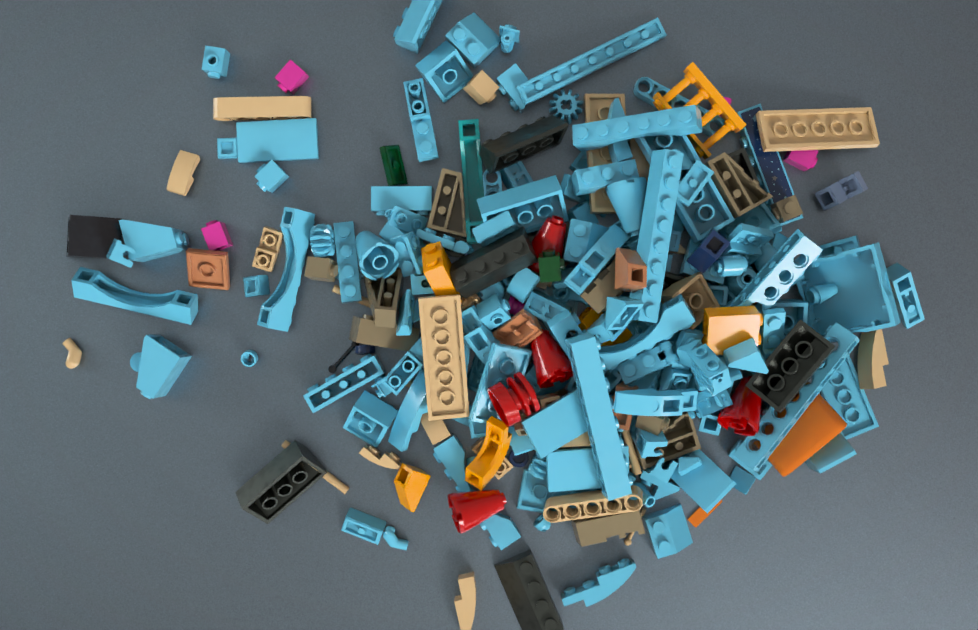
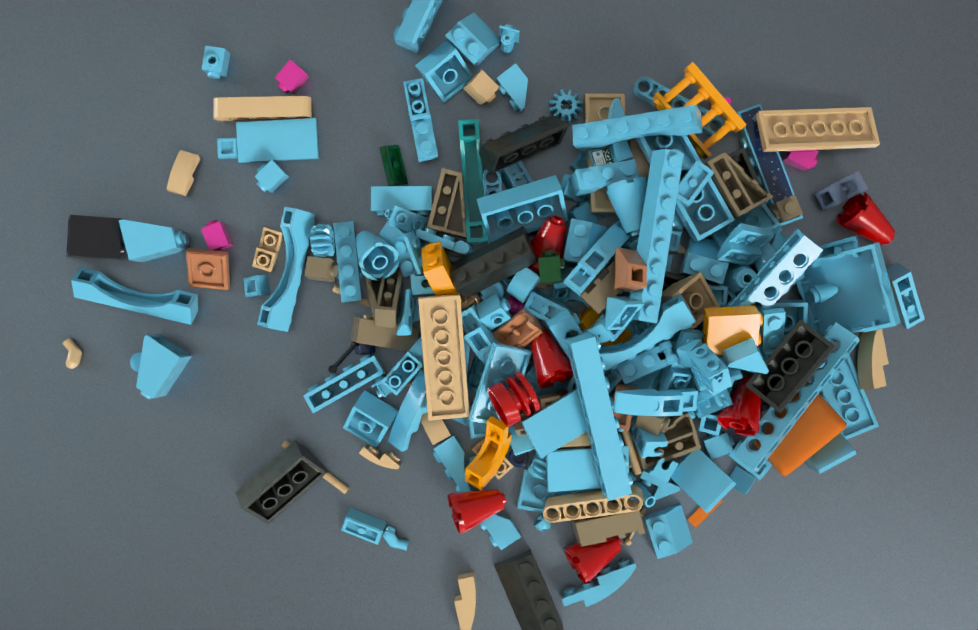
medium azure hinge [106,238,136,268] -> none
medium azure hinge [241,350,258,367] -> none
light orange slope [394,463,431,512] -> none
medium azure slope [472,211,519,247] -> none
medium azure tile [516,17,667,105] -> none
medium azure slope [678,457,702,476] -> none
dark blue slope [686,228,731,274] -> none
medium azure brick [714,255,748,277] -> none
none -> red cone [564,535,622,584]
none -> tile [589,147,614,166]
none -> medium azure brick [700,430,735,460]
none -> red cone [837,192,895,245]

